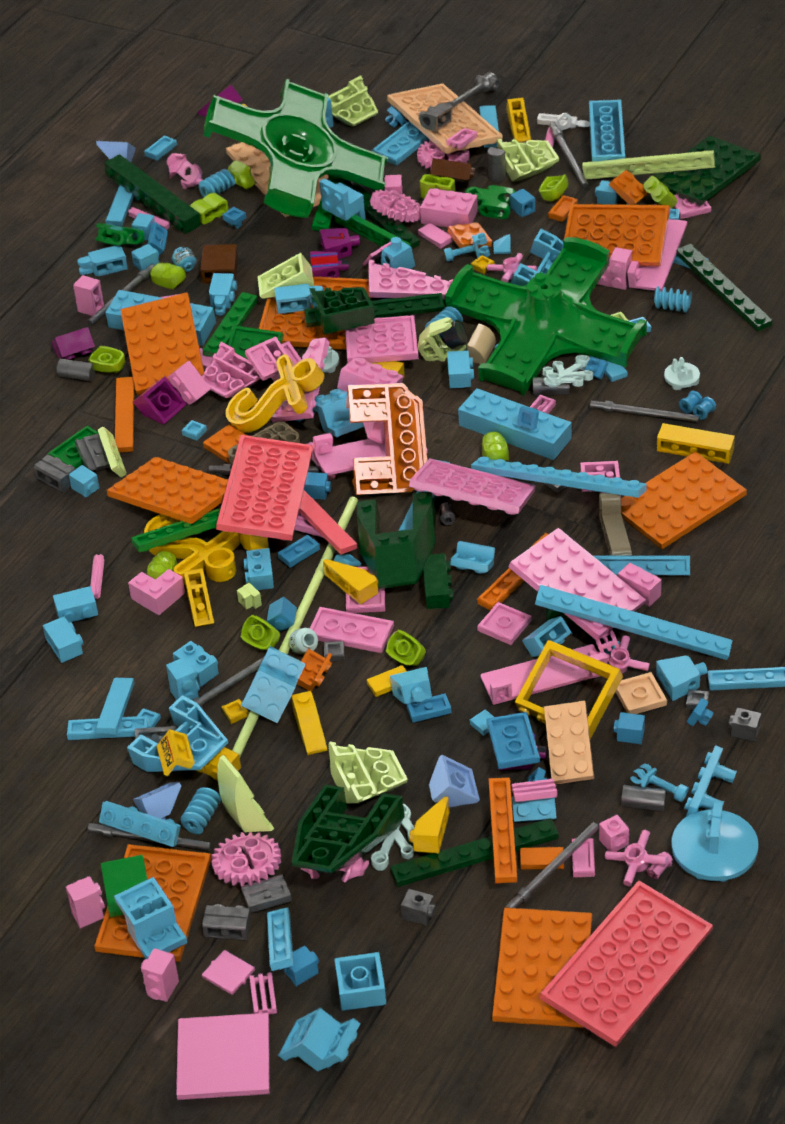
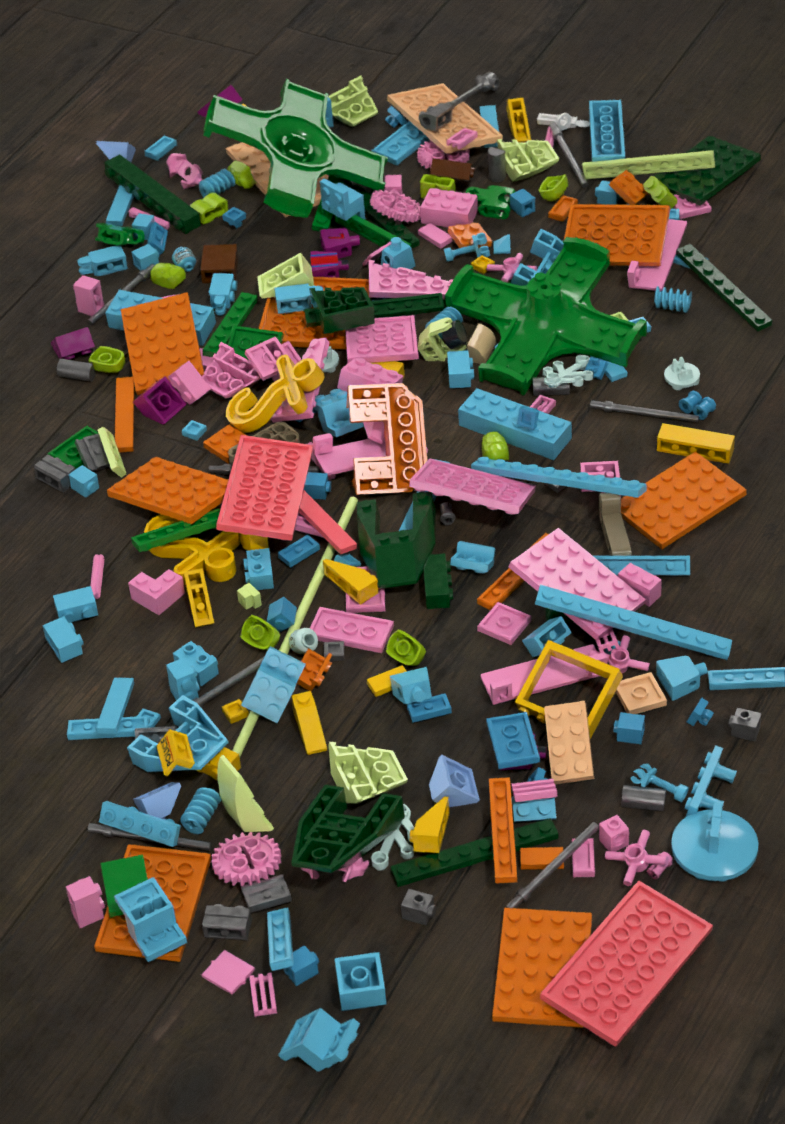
bright pink brick [141,948,179,1002] -> none
lime piece [147,551,177,580] -> none
bright pink tile [177,1013,270,1100] -> none
medium azure tile [470,710,494,736] -> none
bright pink brick [597,247,632,290] -> none
flat silver tile [686,689,709,710] -> none

